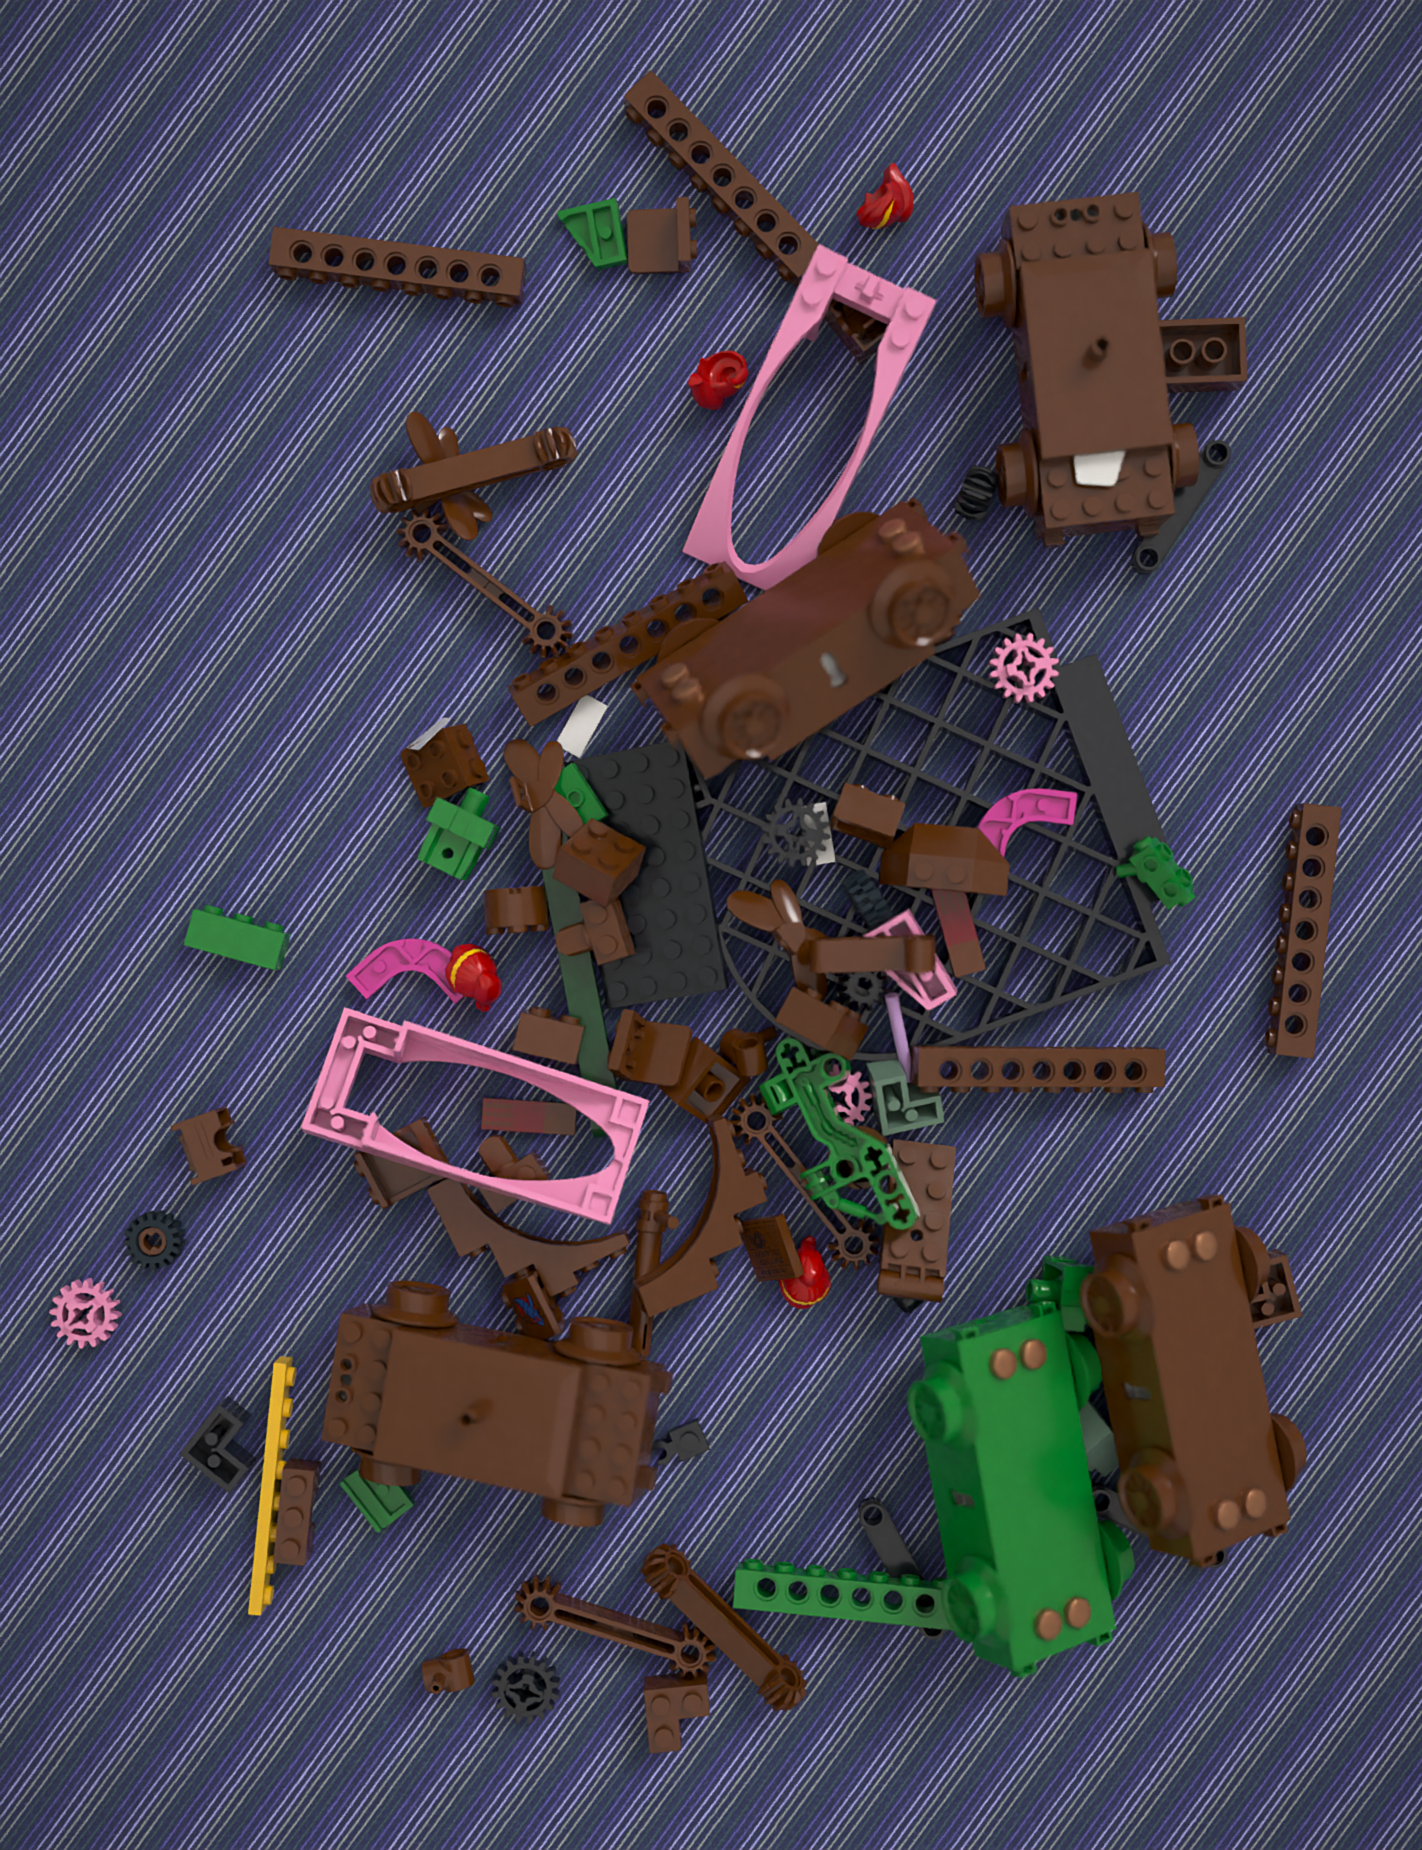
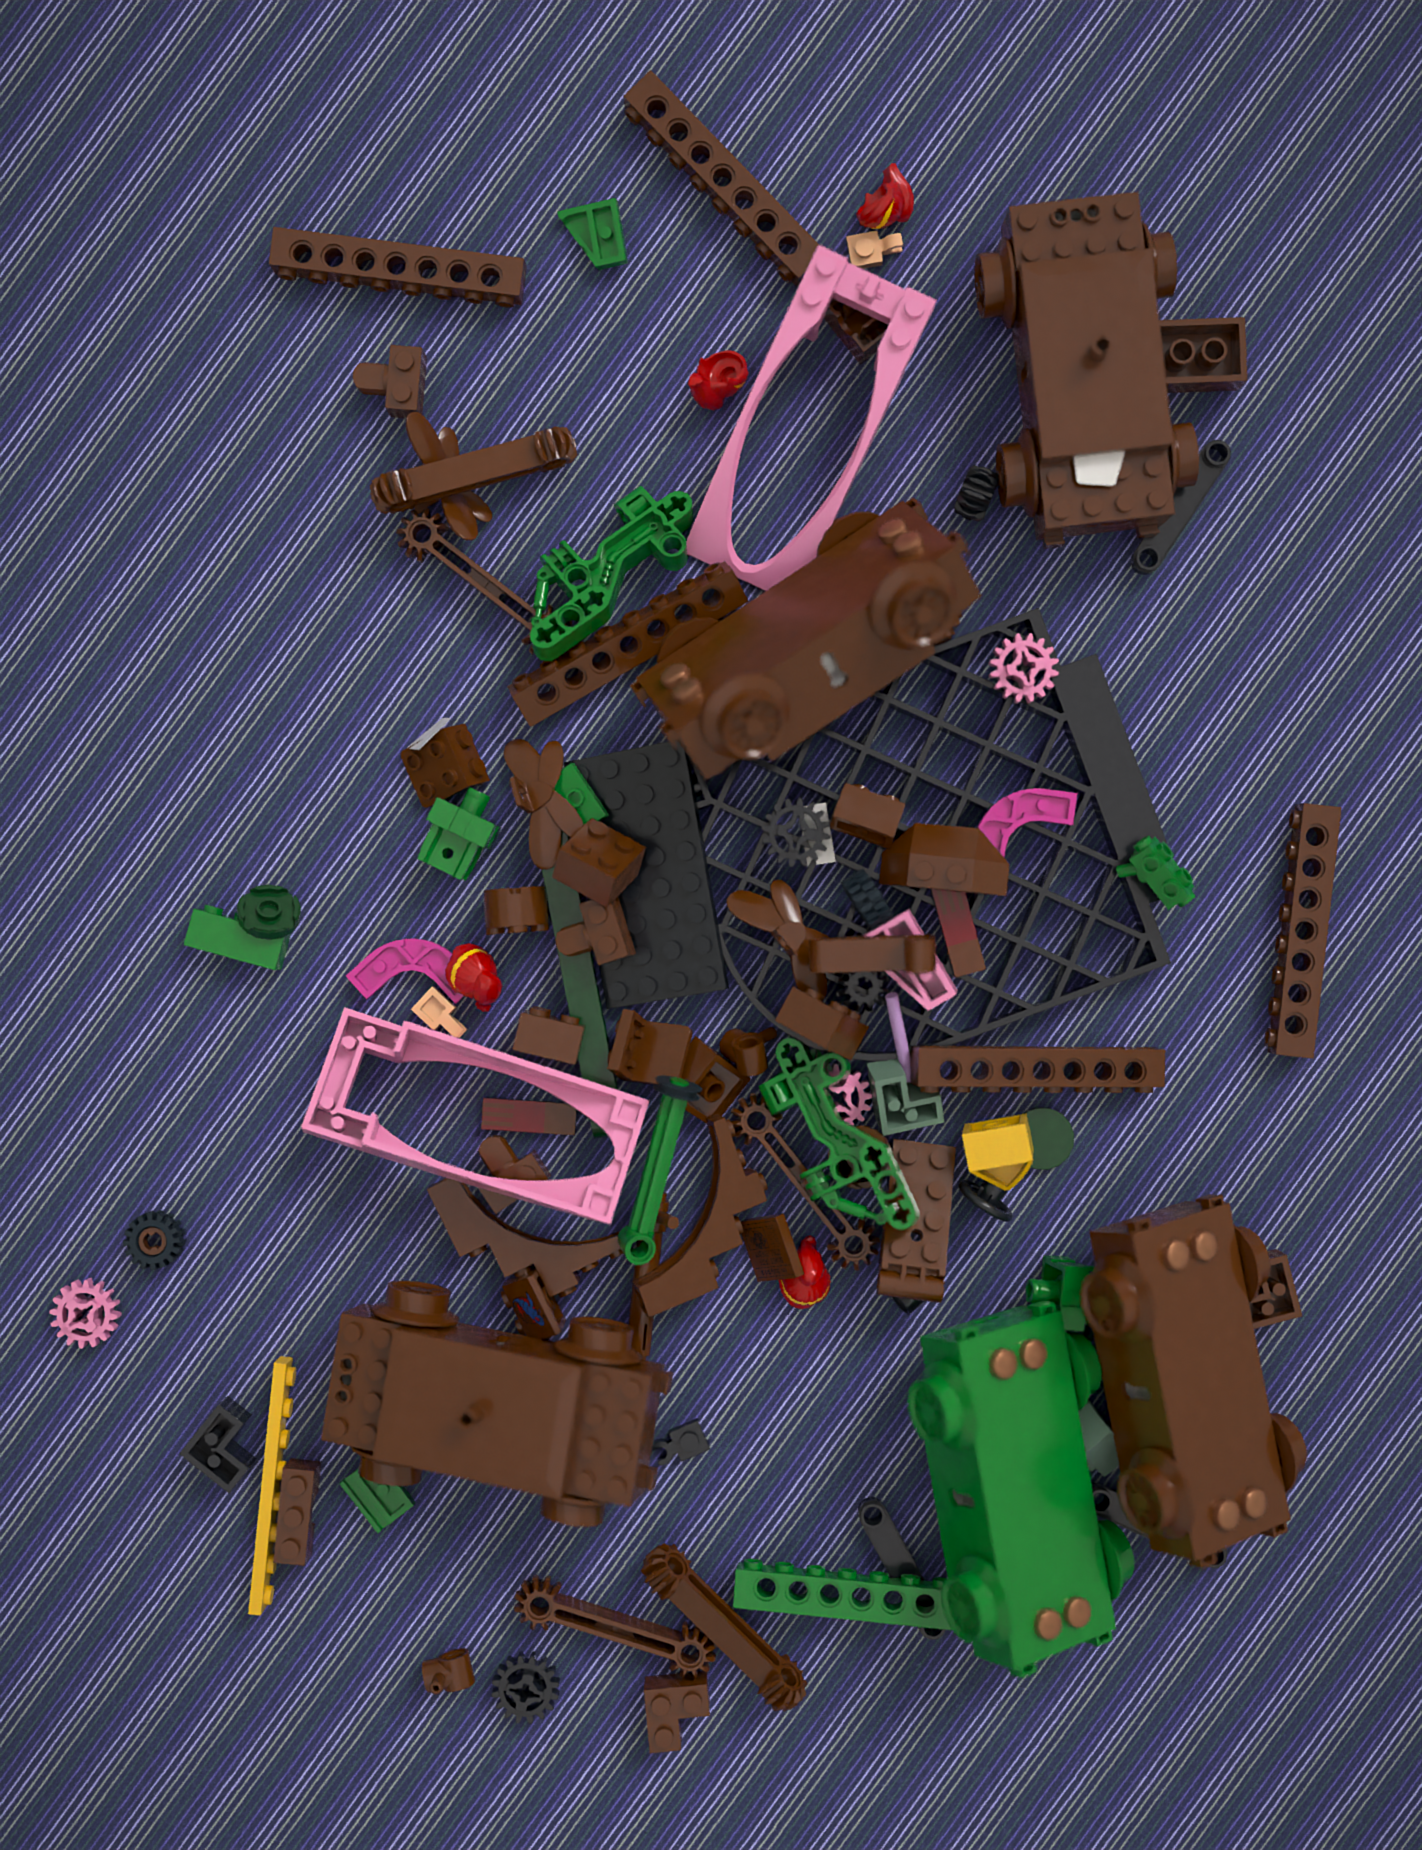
reddish brown piece [170,1105,247,1185] -> none
reddish brown panel [353,1116,451,1210] -> none
white sticker [557,695,608,758] -> none
reddish brown bracket [627,197,697,274] -> none
none -> dark green tile [237,885,301,940]
none -> reddish brown brick [353,345,427,418]
none -> light nougat plate [411,986,468,1038]
none -> green beam [530,486,693,661]
none -> green piece [618,1075,702,1265]
none -> light nougat plate [846,230,903,269]
none -> yellow piece [958,1113,1034,1222]
none -> dark green tile [1023,1107,1074,1170]

